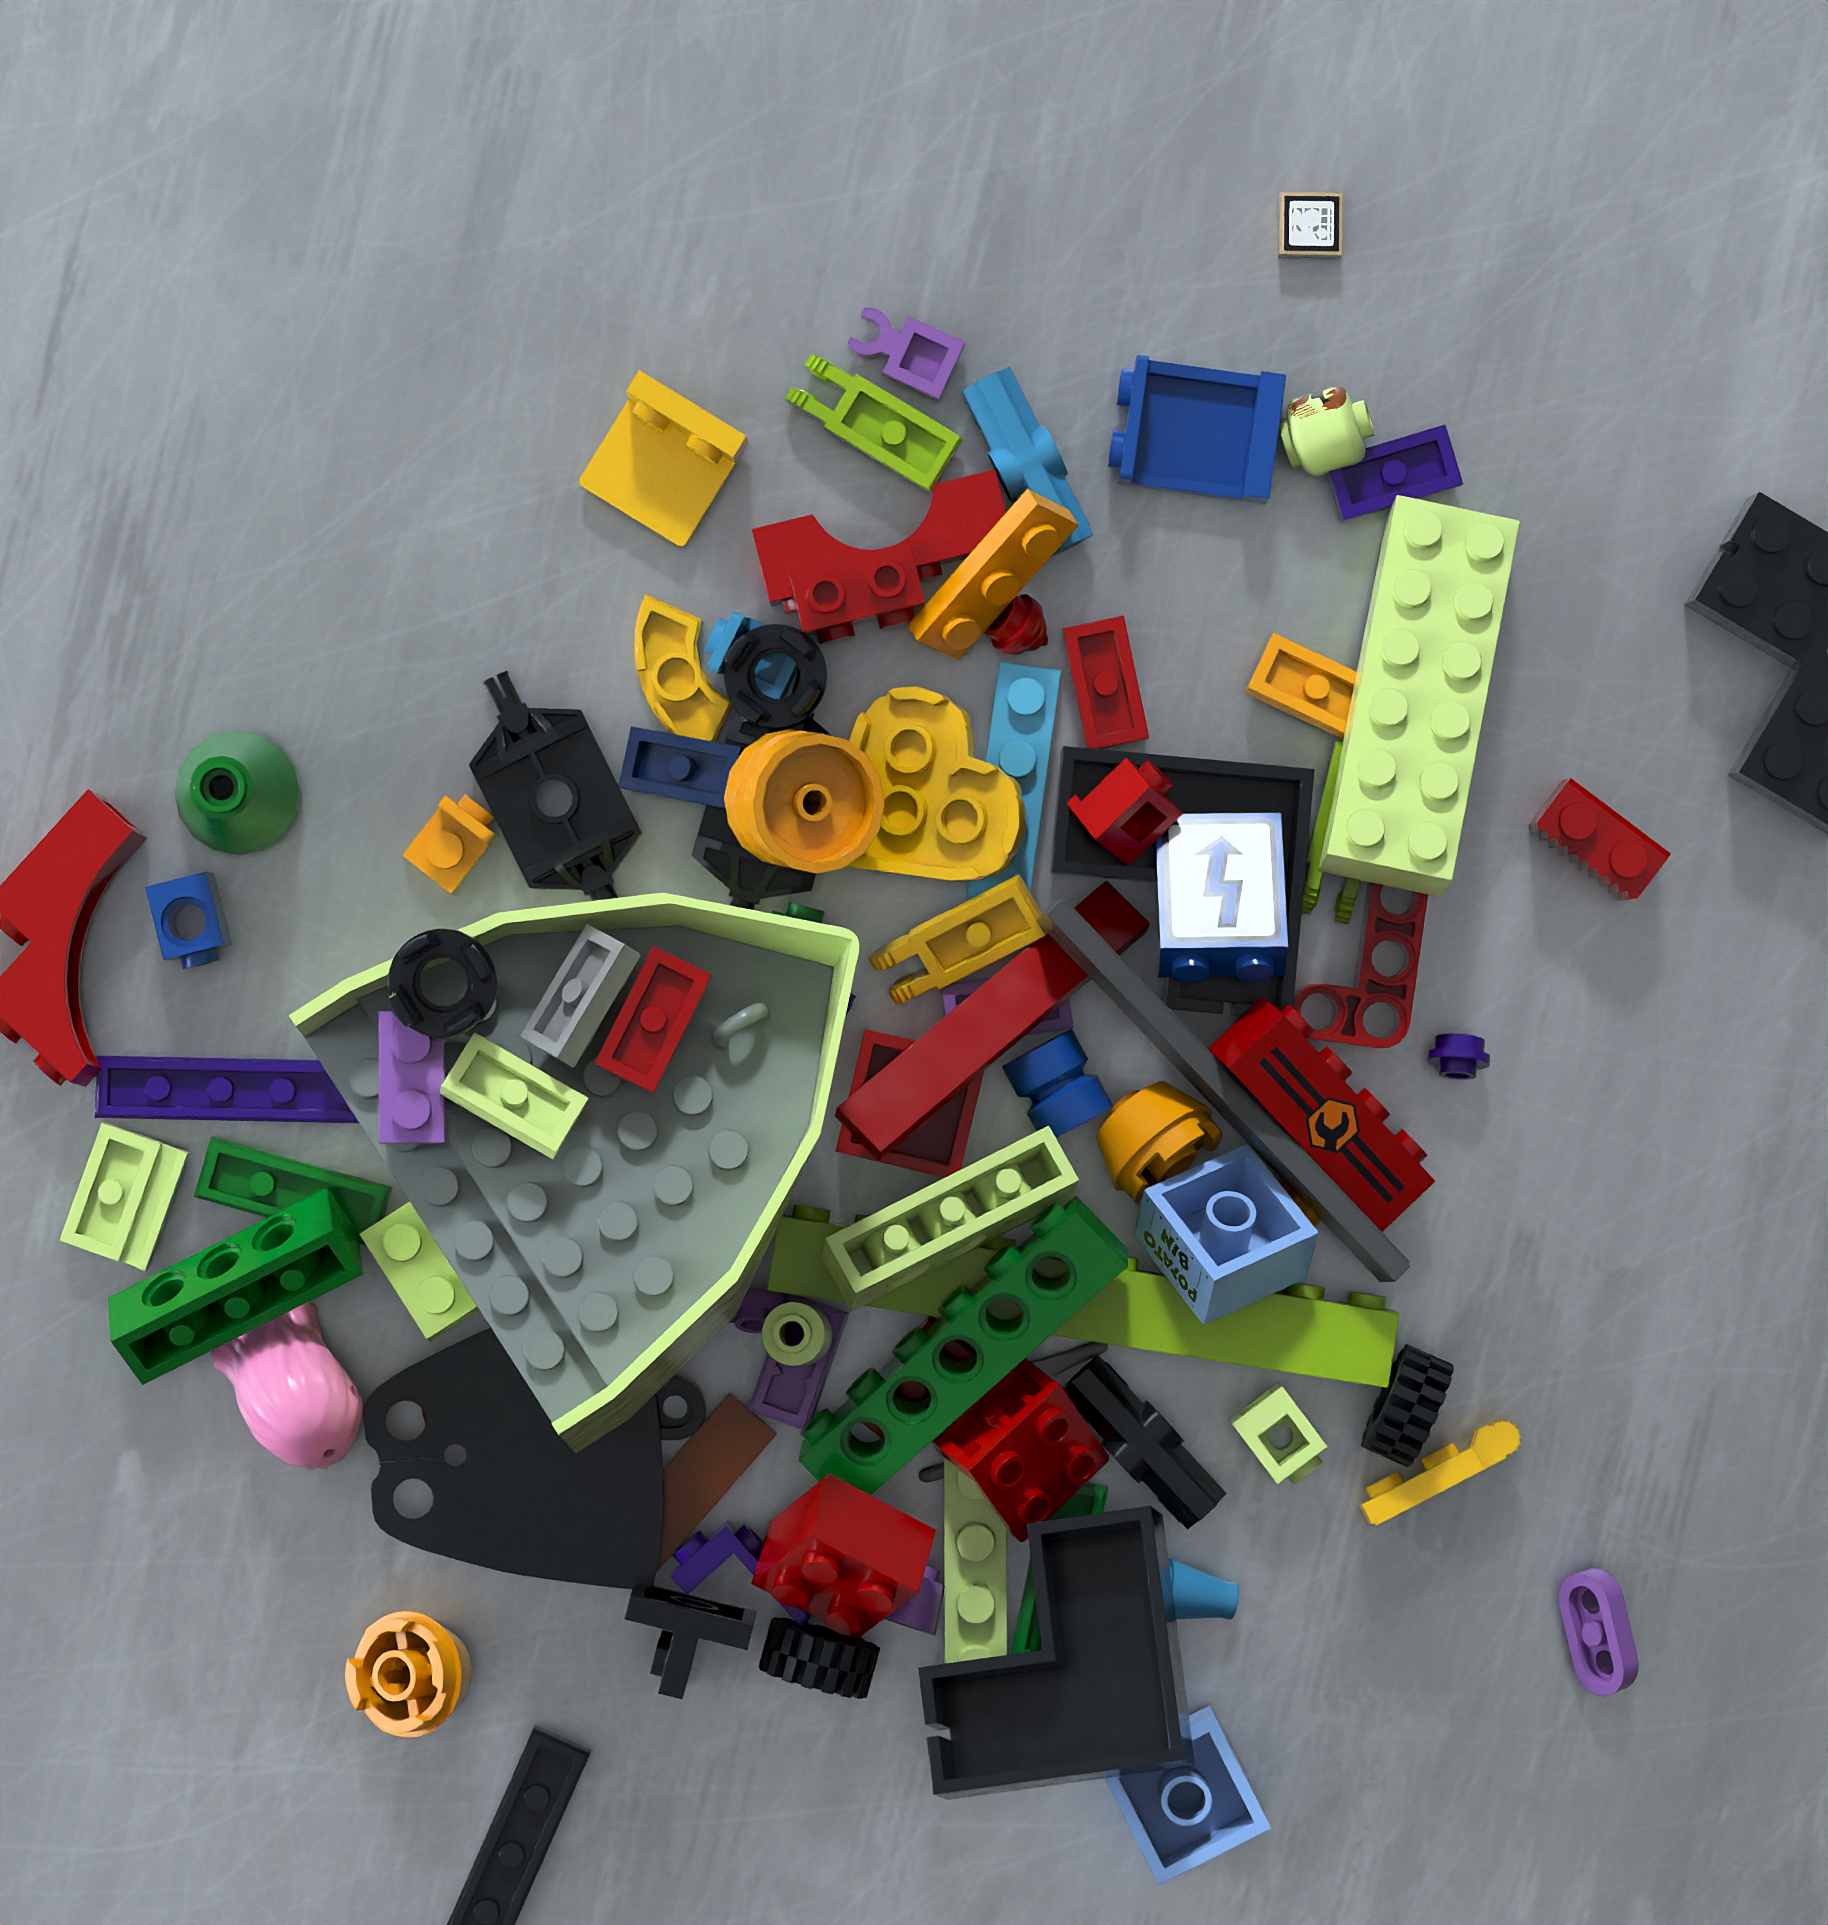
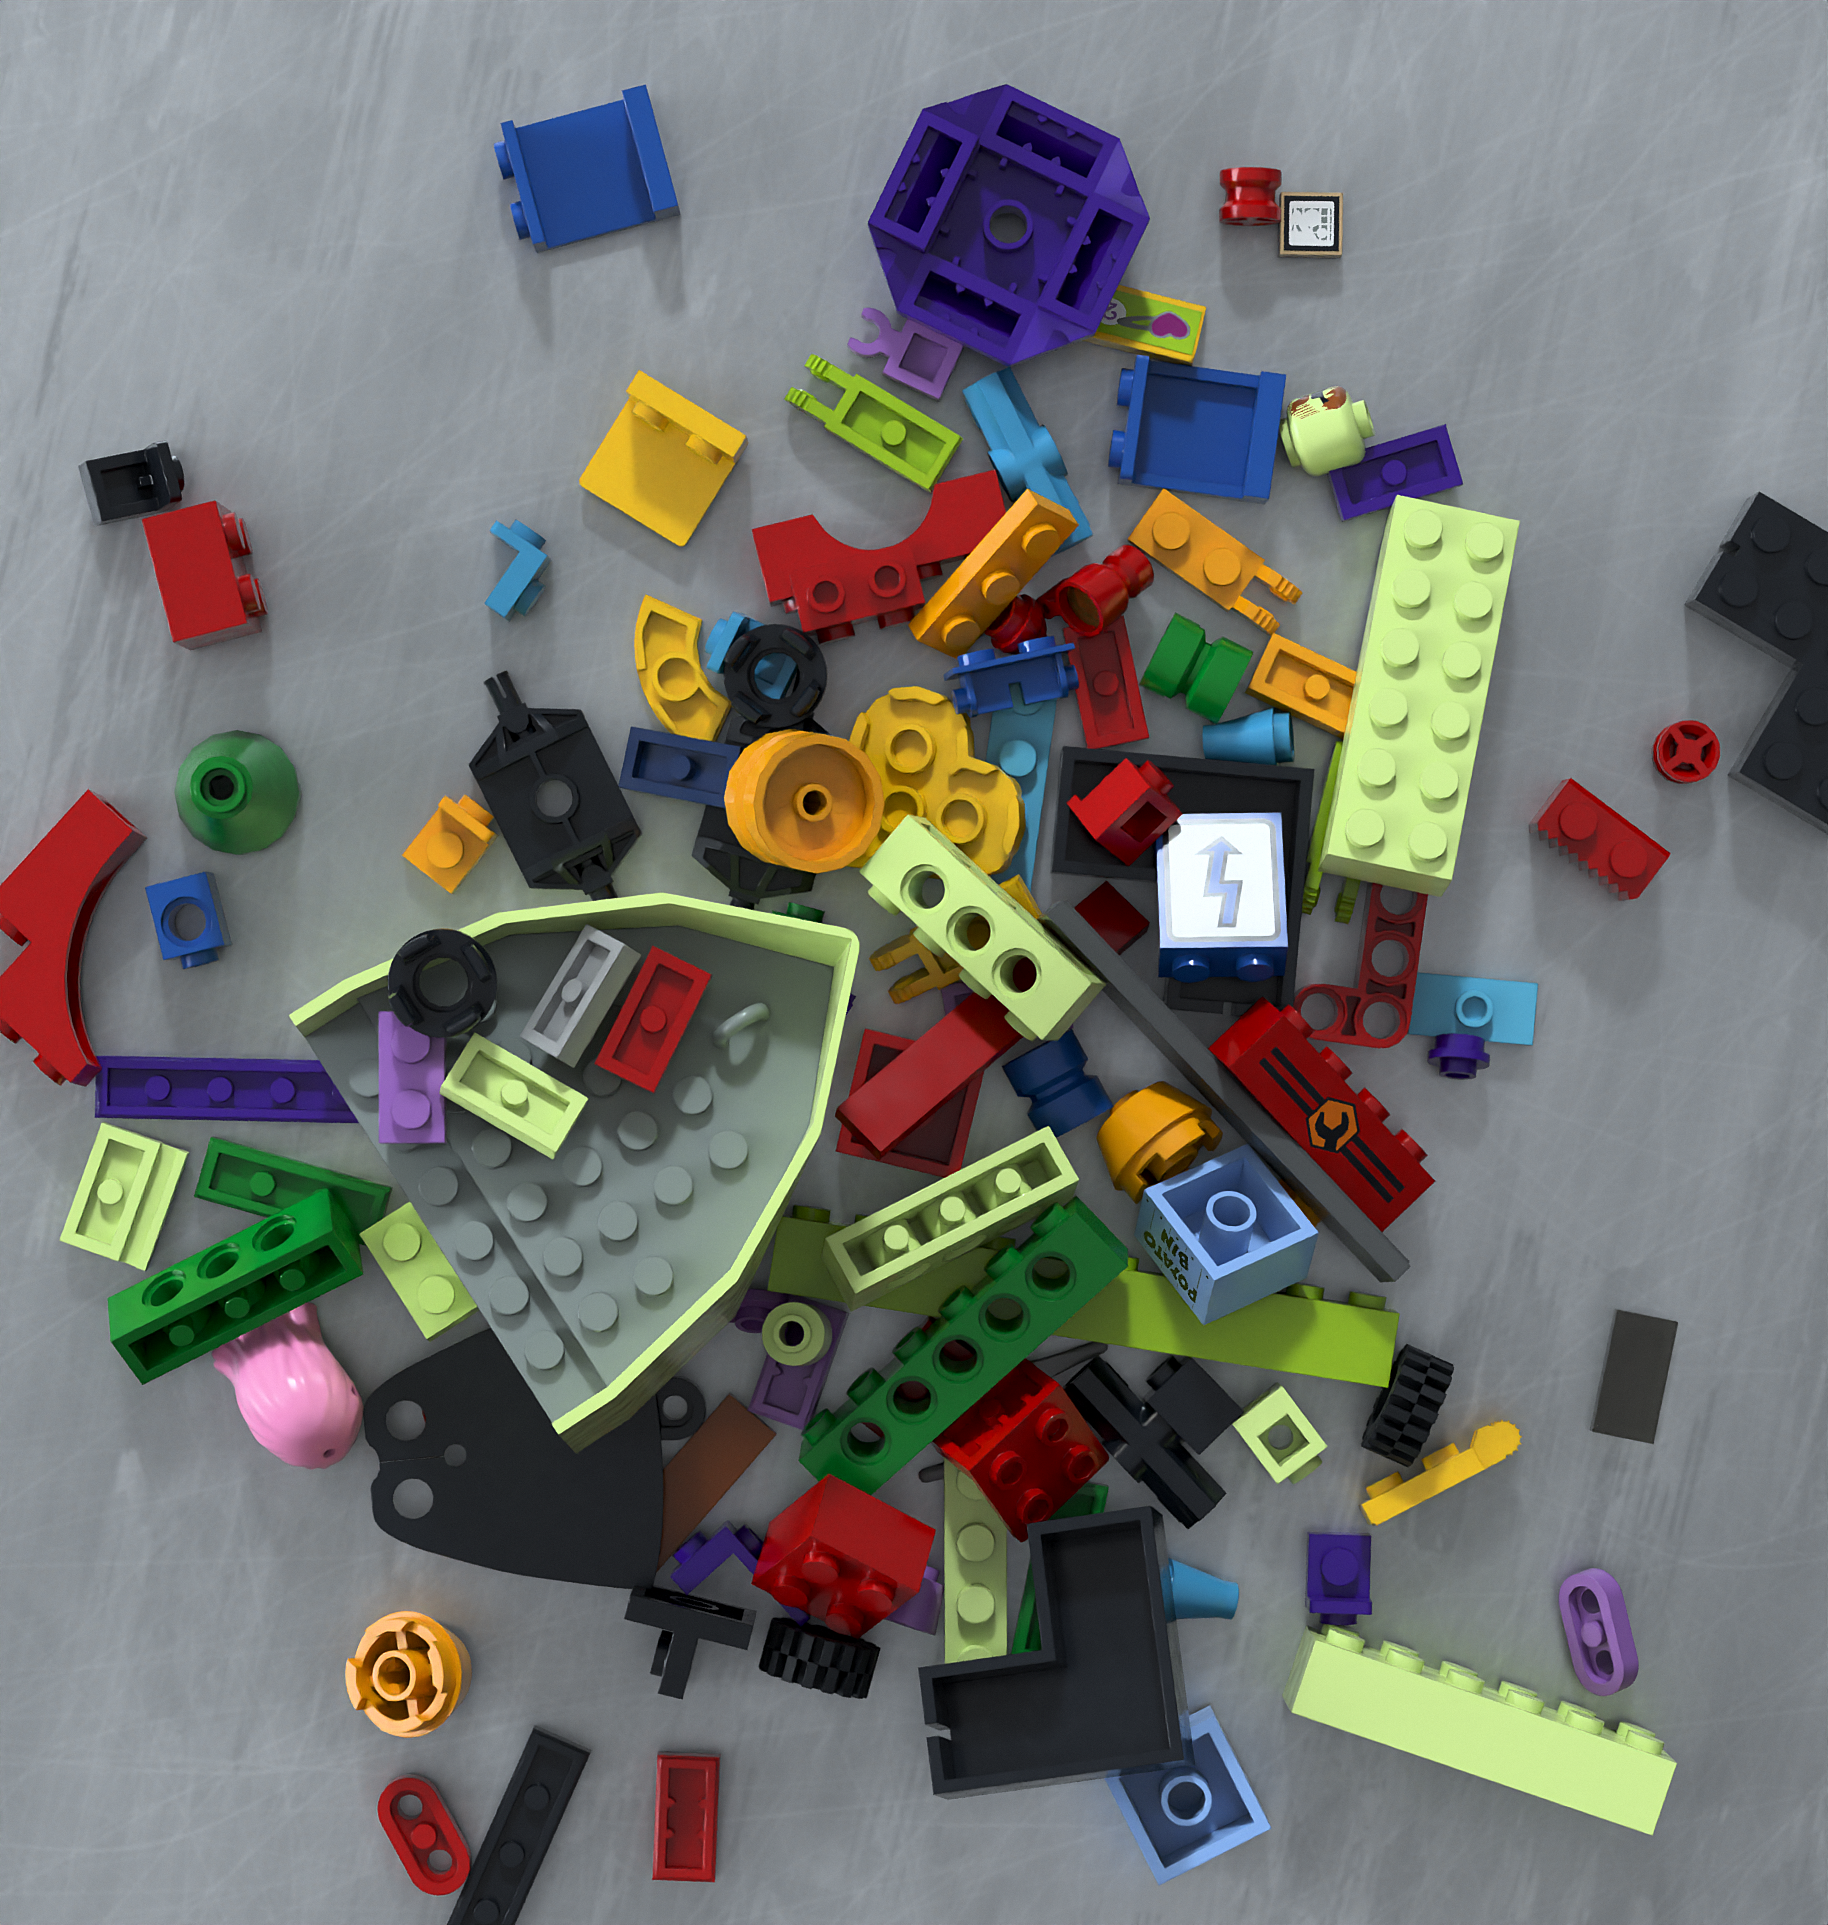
none -> black bracket [78,440,184,526]
none -> red brick [142,500,268,650]
none -> red plate [377,1774,472,1896]
none -> dark azure bracket [484,519,552,622]
none -> blue panel [494,84,681,253]
none -> red plate [652,1752,721,1882]
none -> yellowish green brick [859,815,1107,1042]
none -> dark purple piece [868,84,1150,368]
none -> blue hinge [943,636,1079,718]
none -> red piece [1036,545,1154,637]
none -> slope [1082,285,1206,366]
none -> light orange hinge [1127,488,1303,636]
none -> green wheel [1139,612,1253,724]
none -> black brick [1144,1355,1244,1455]
none -> dark azure cone [1202,707,1295,766]
none -> red wheel [1219,167,1282,226]
none -> yellowish green brick [1282,1624,1677,1836]
none -> dark purple bracket [1305,1531,1372,1625]
none -> medium azure plate [1407,972,1538,1046]
none -> clear smoke tile [1590,1308,1678,1444]
none -> red wheel [1651,720,1720,784]

